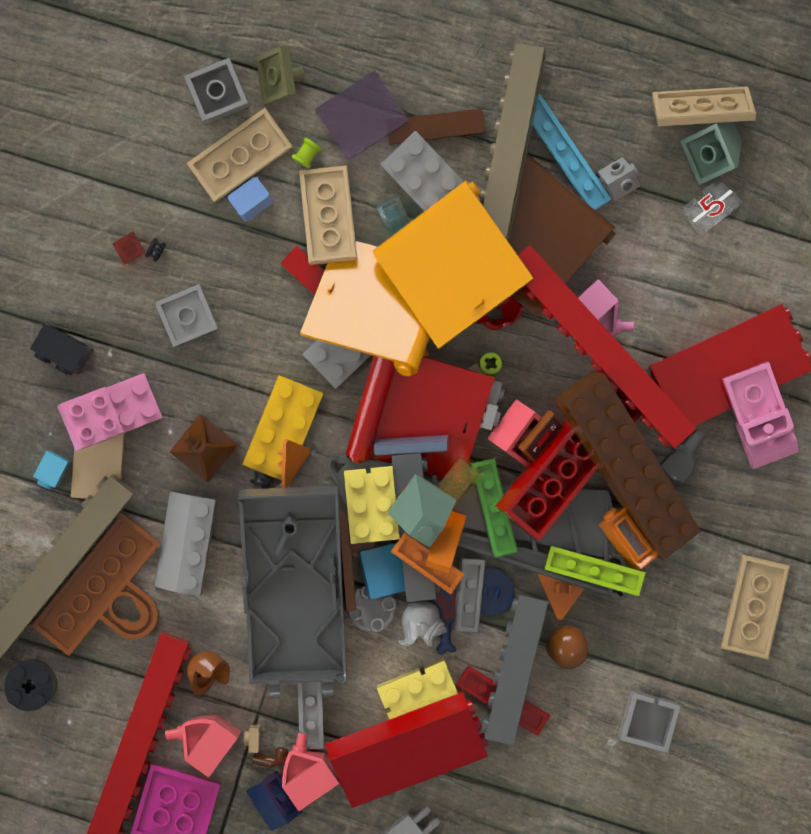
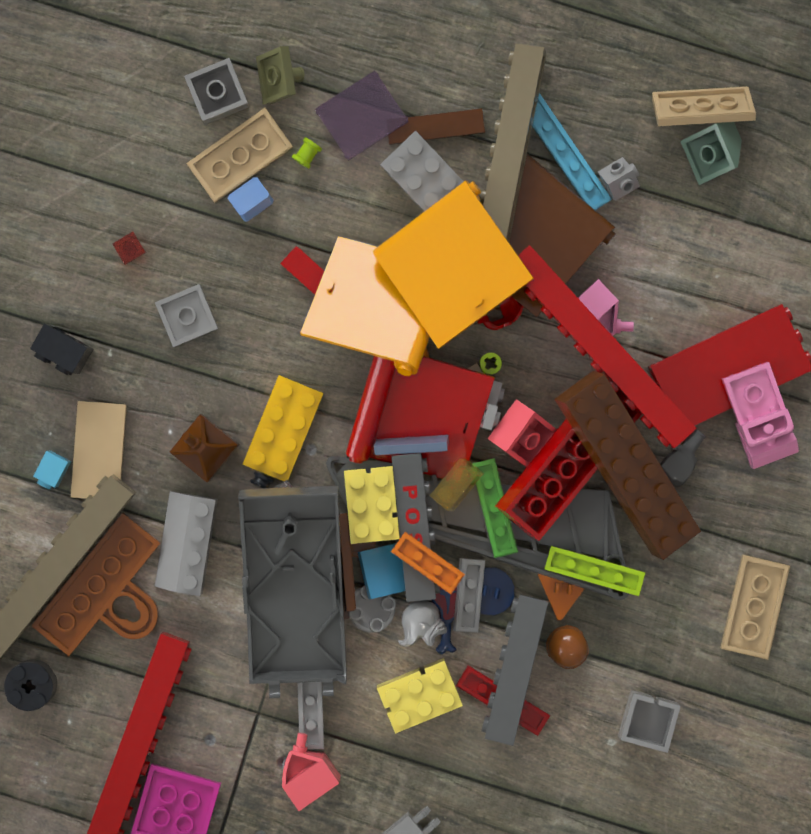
bright pink piece [57,373,163,451] -> none
black bush [145,238,166,262] -> none
coral piece [165,714,241,778] -> none
dark orange helmet [187,651,230,696] -> none
tan plate [244,725,260,753] -> none
dark blue panel [246,771,303,831] -> none
reddish brown arm [252,747,289,768] -> none
orange piece [277,439,311,488] -> none
tan tile [299,165,357,265] -> none
light grey plate [303,340,371,389] -> none
red brick [325,692,489,808] -> none
clear light blue slope [376,196,410,237] -> none
sand green slope [388,473,456,548] -> none
orange tile [425,511,466,574] -> none
tile [518,410,565,462] -> none
orange window [598,508,658,570] -> none
clear slope [681,182,743,237] -> none

